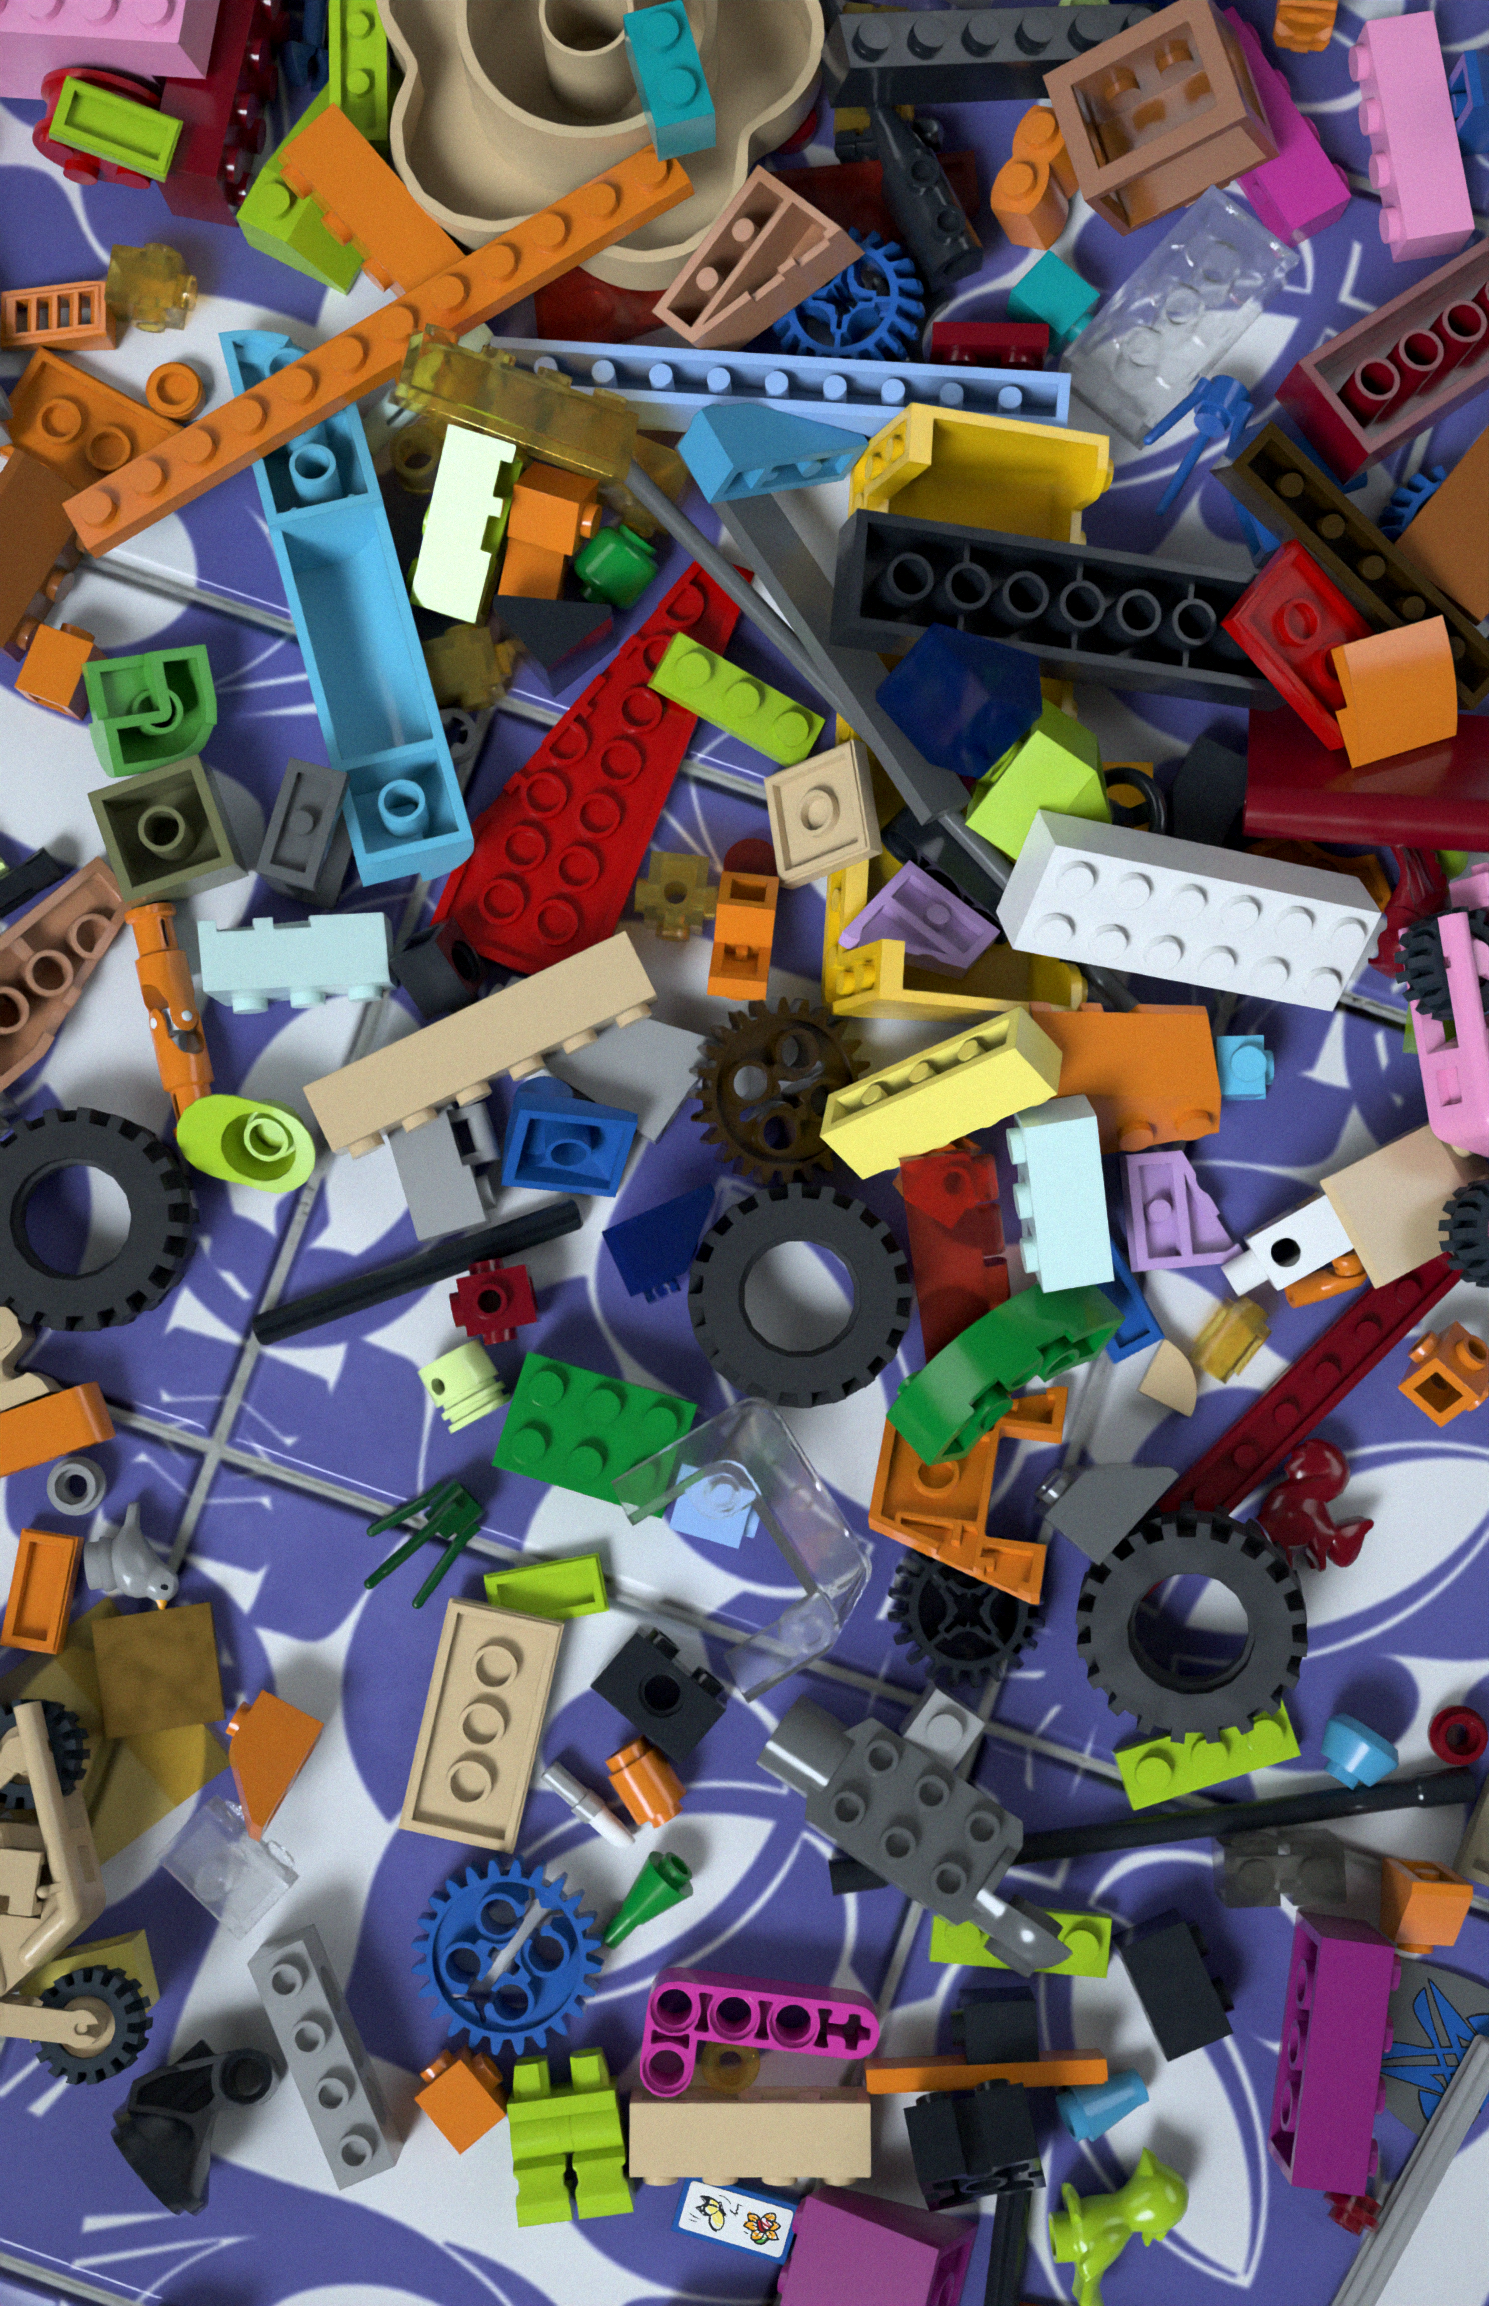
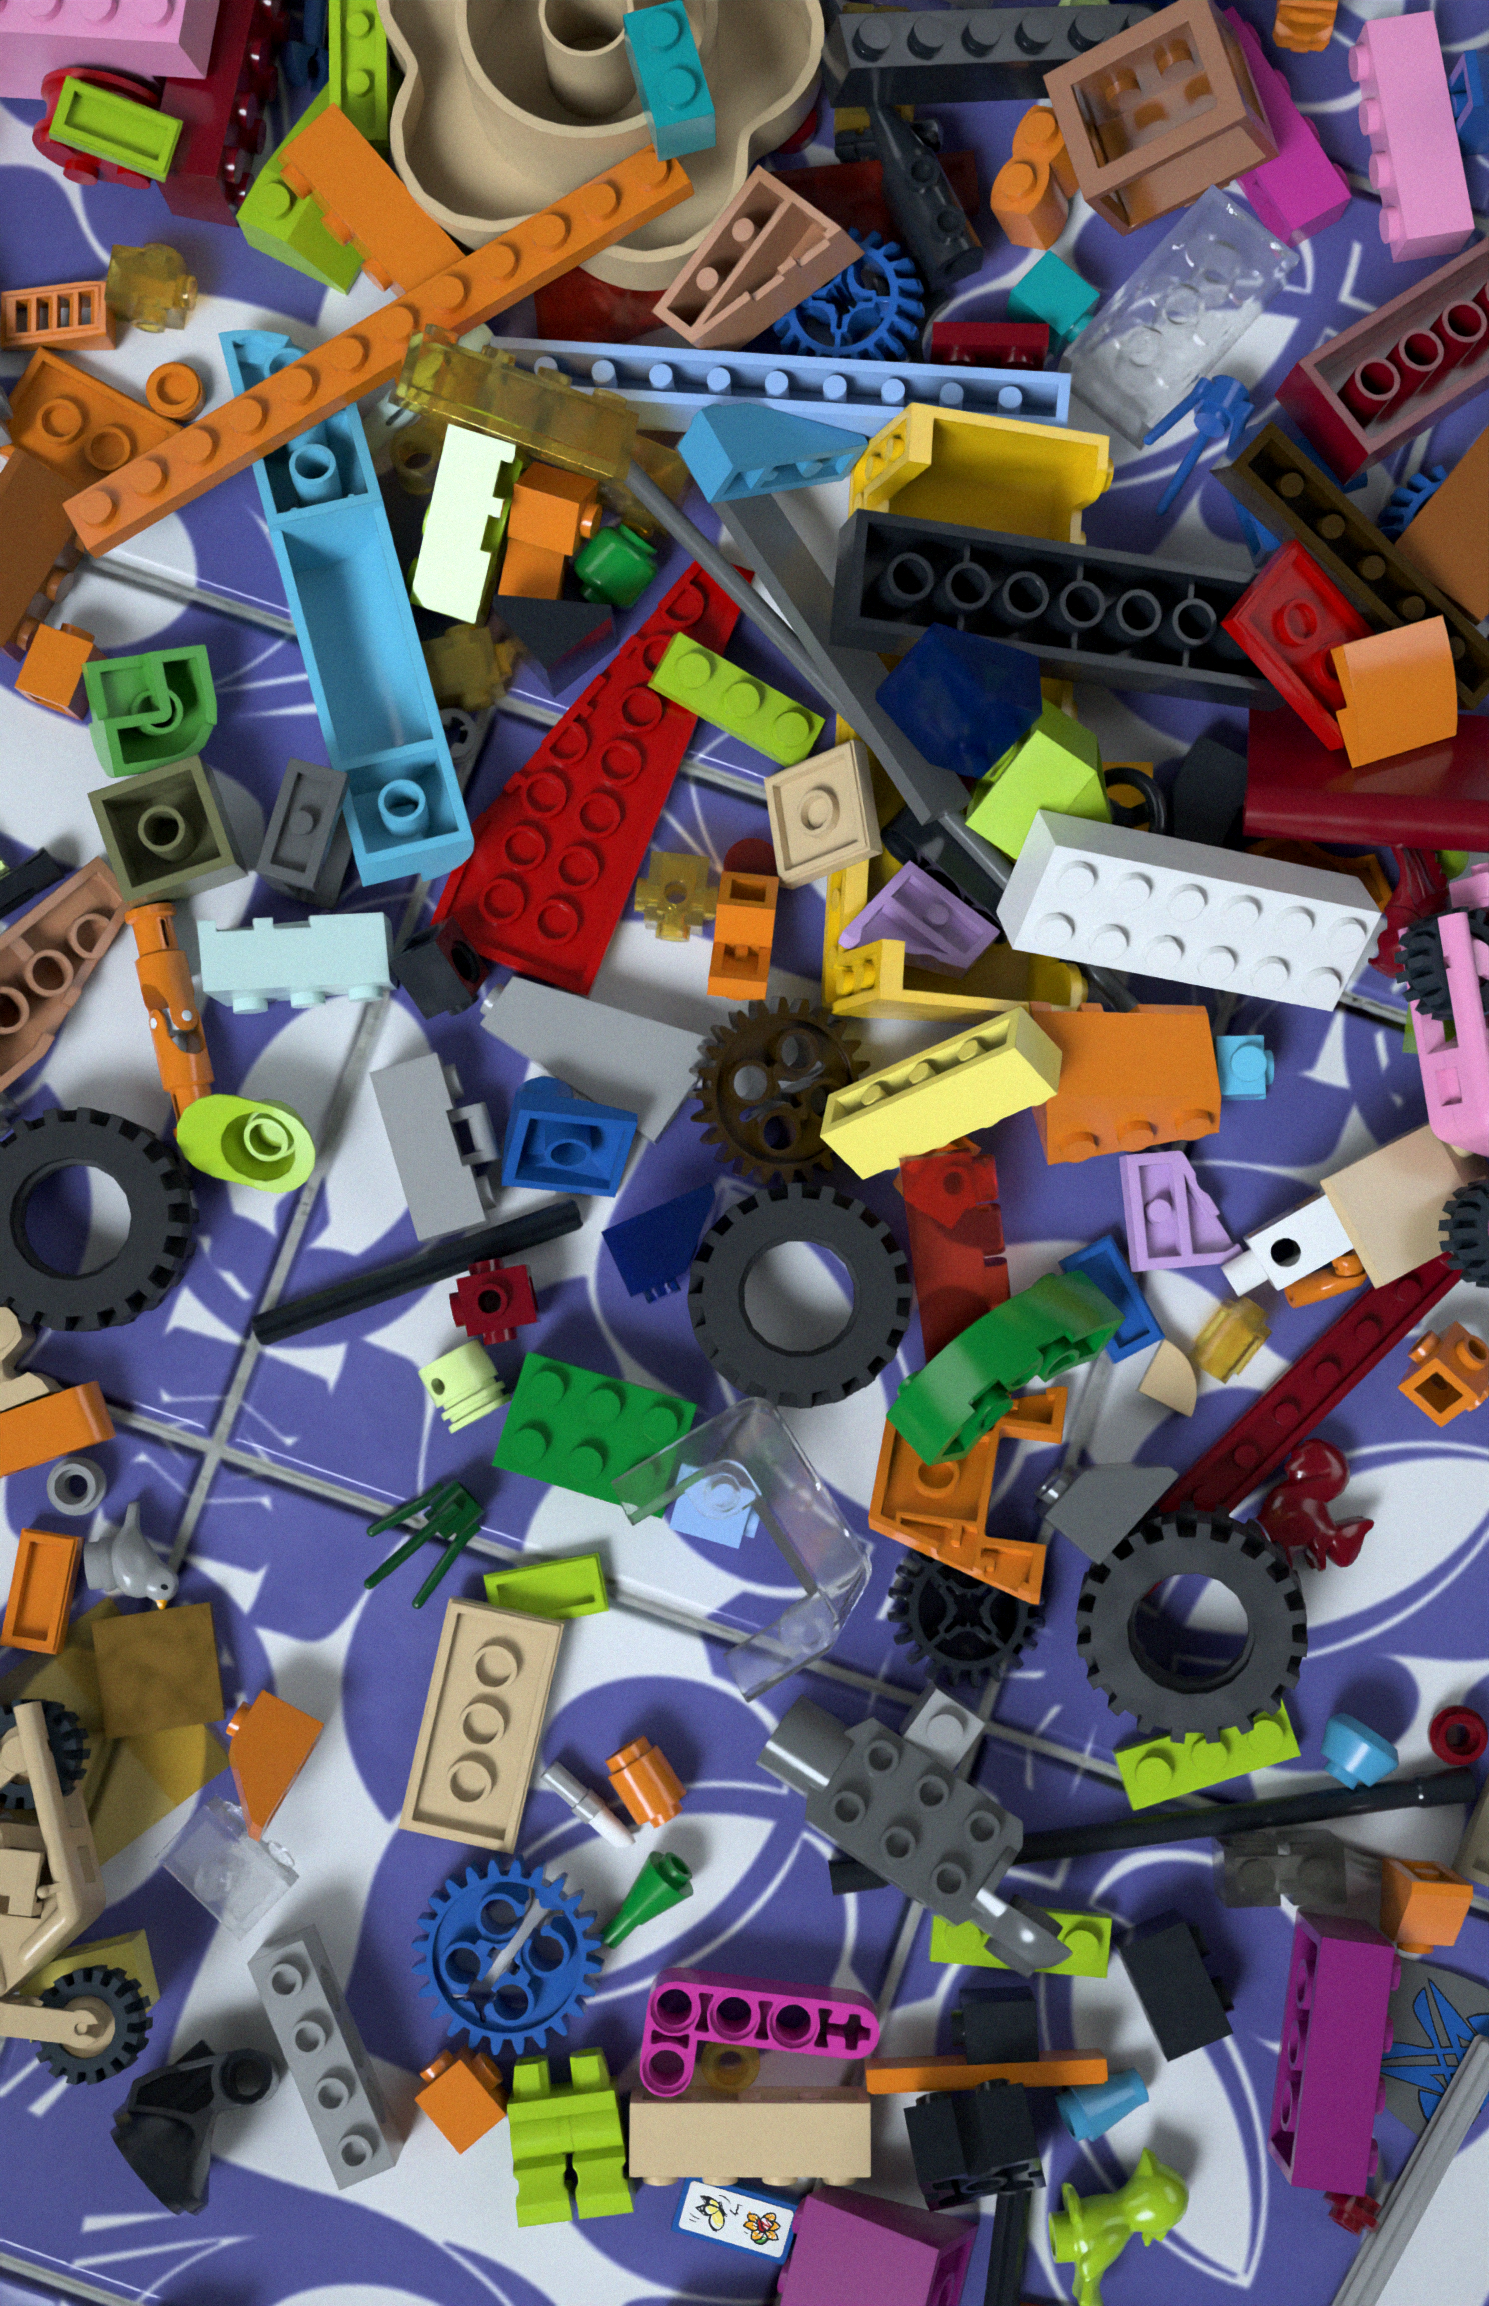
tan brick [302,931,659,1160] -> none
black brick [590,1625,727,1765] -> none
light aqua wedge [1006,1094,1114,1293] -> none

